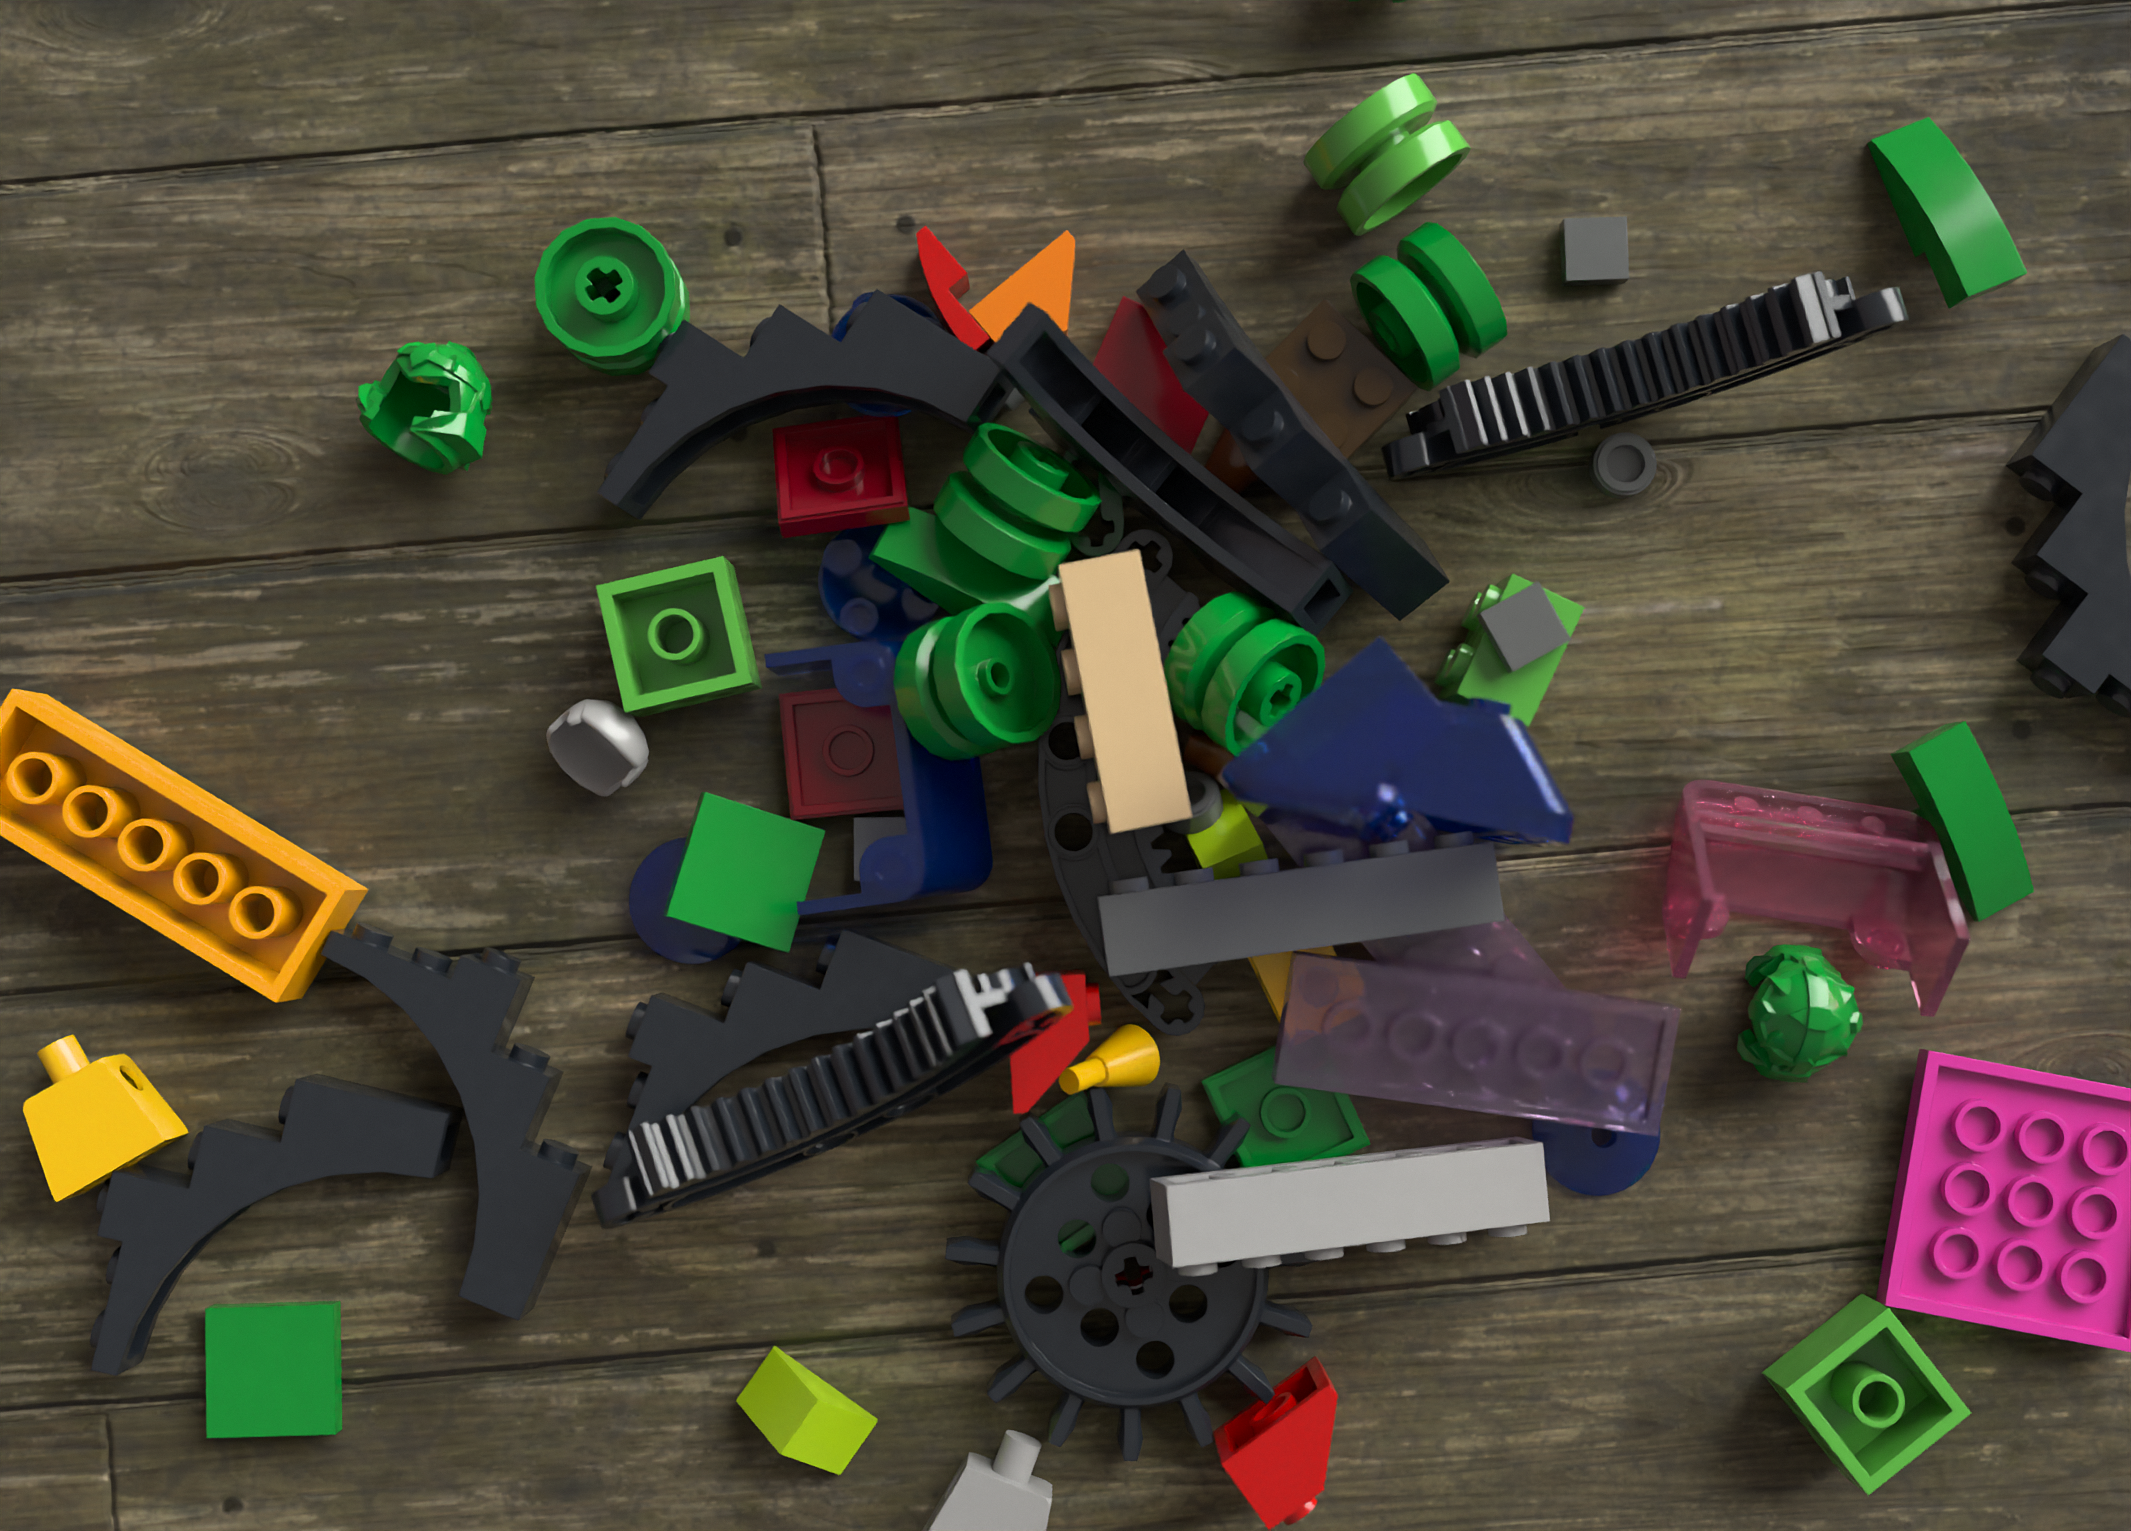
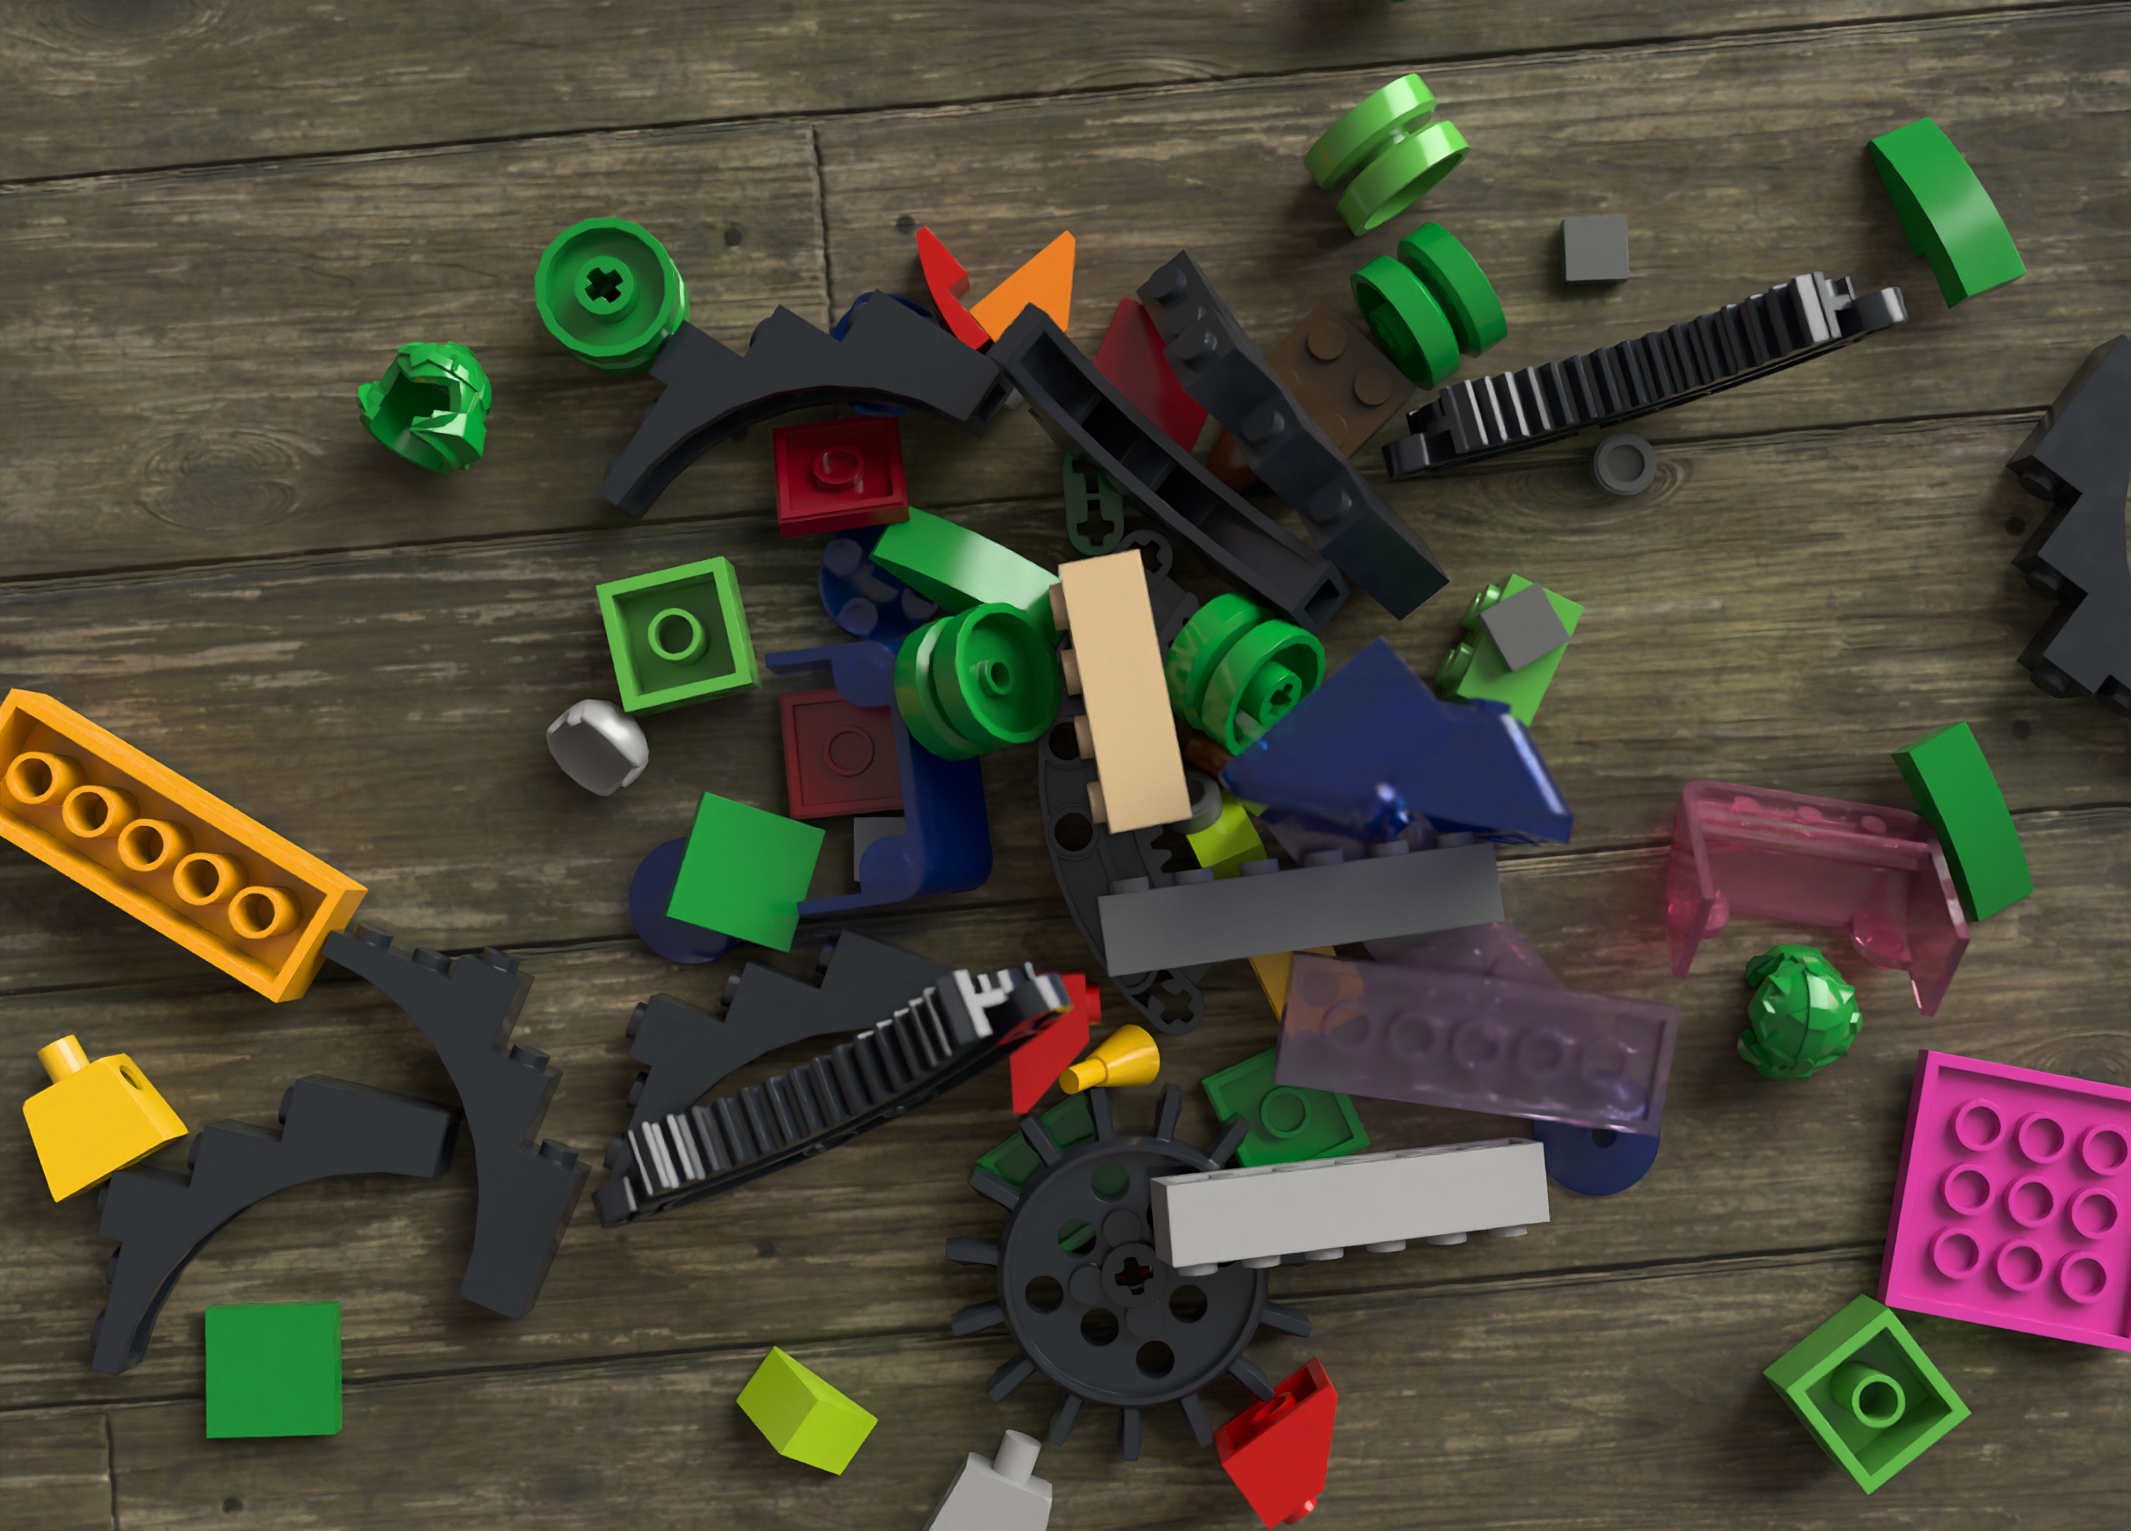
green wheel [934,423,1101,580] -> none

